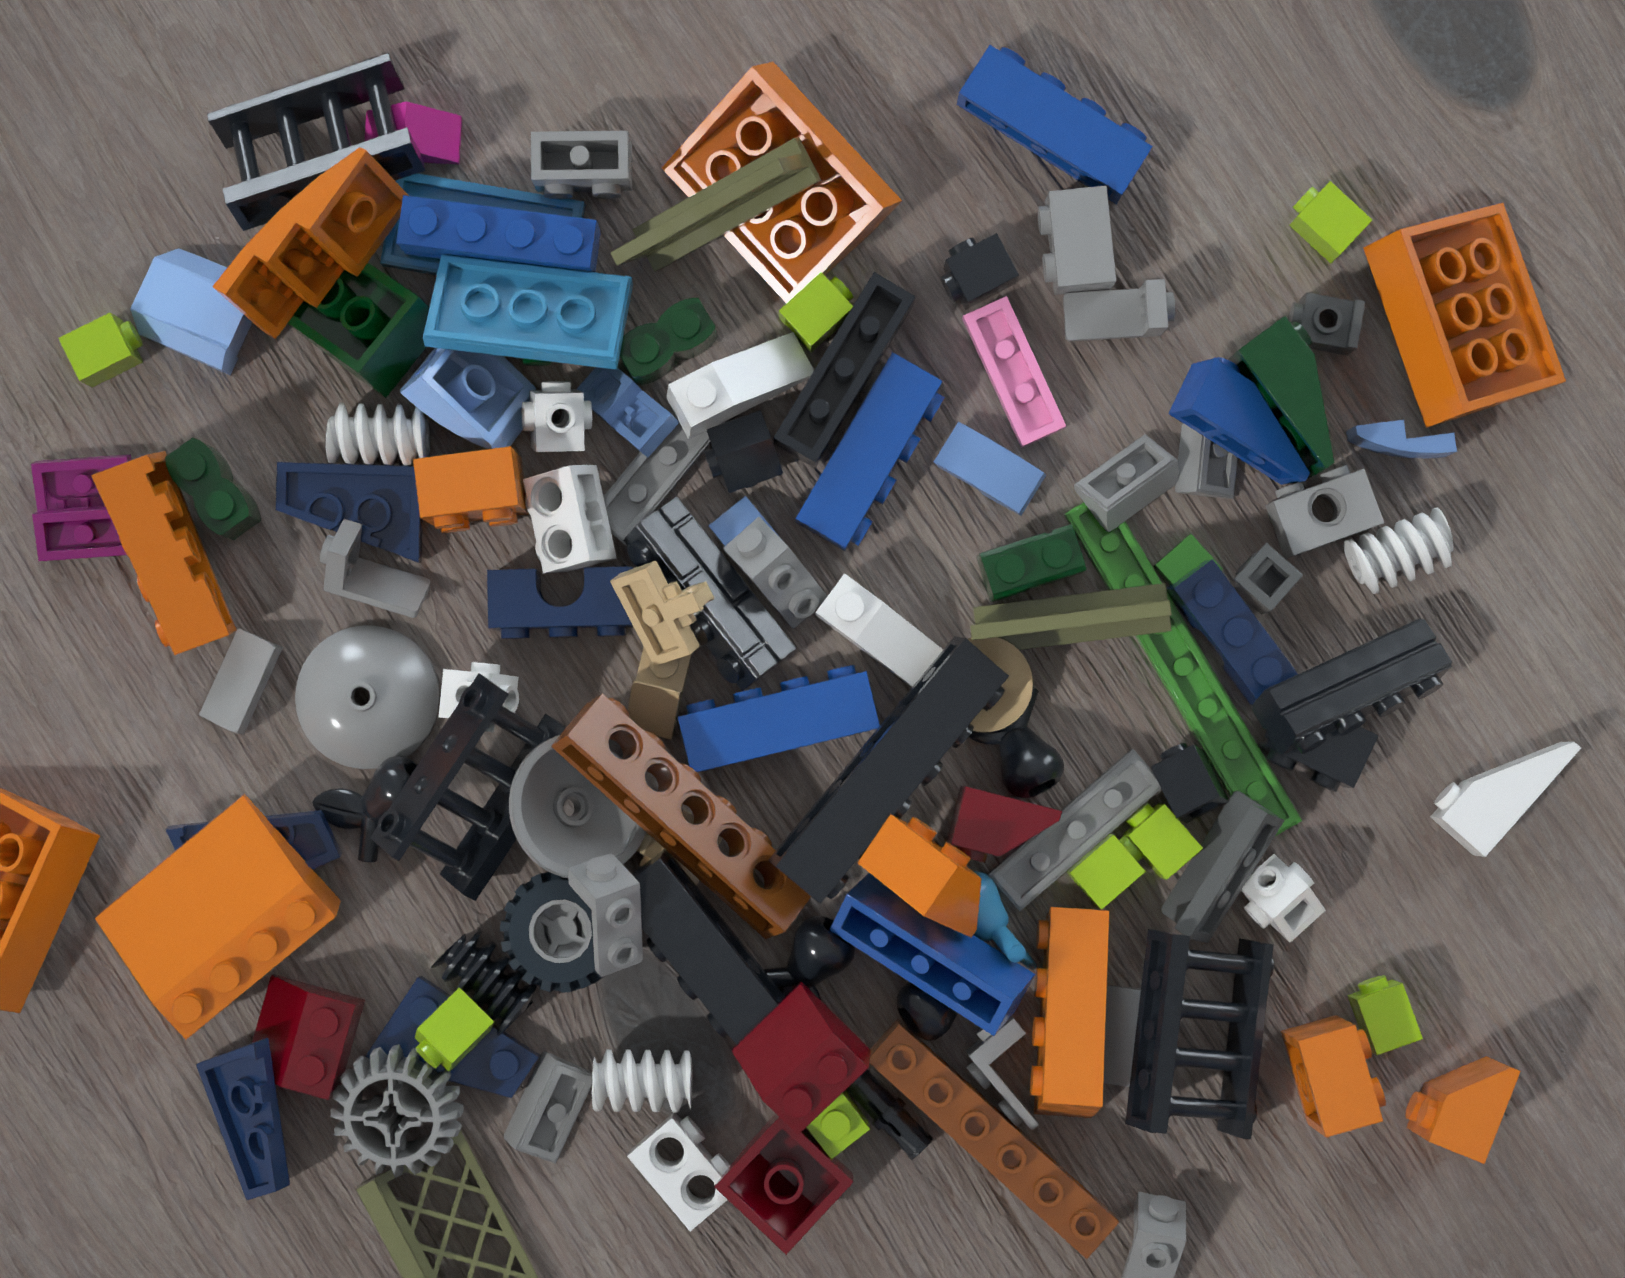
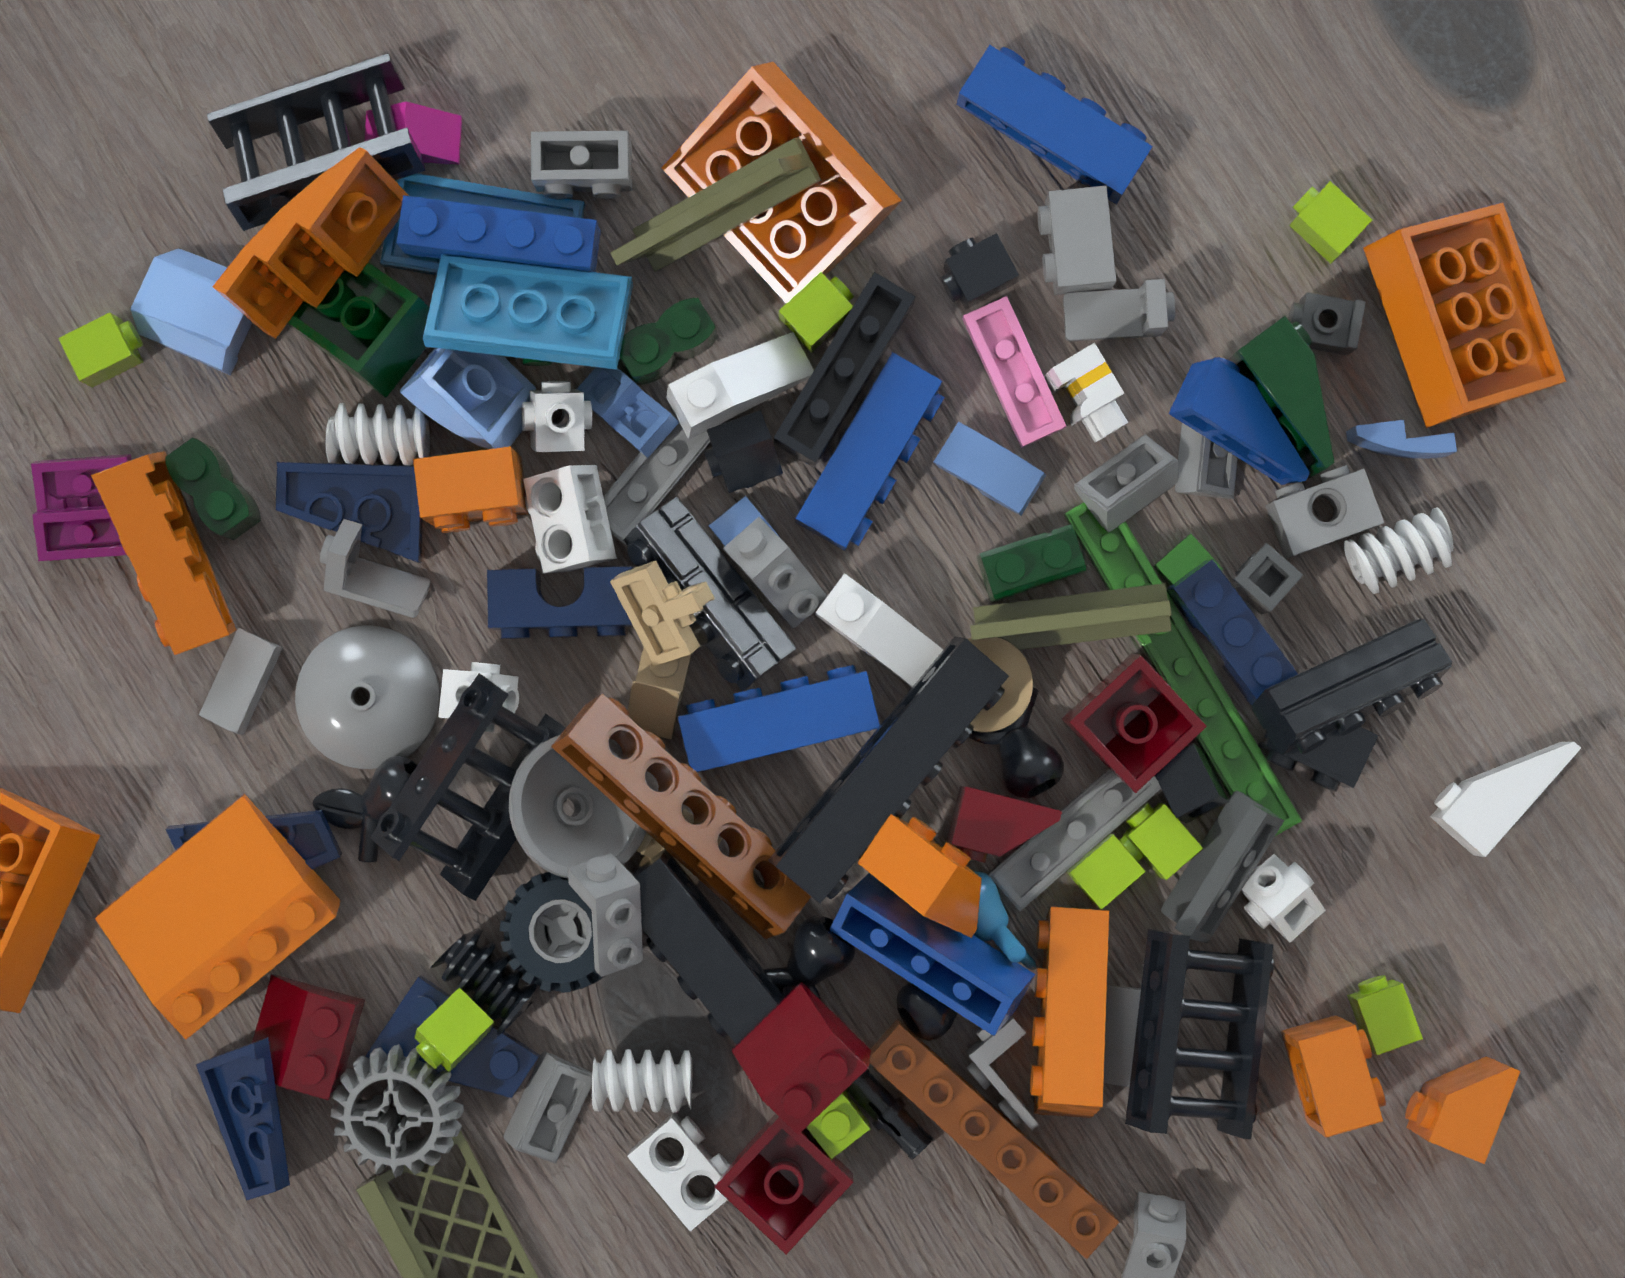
none -> white hips [1044,343,1128,443]
none -> dark red slope [1062,653,1207,793]

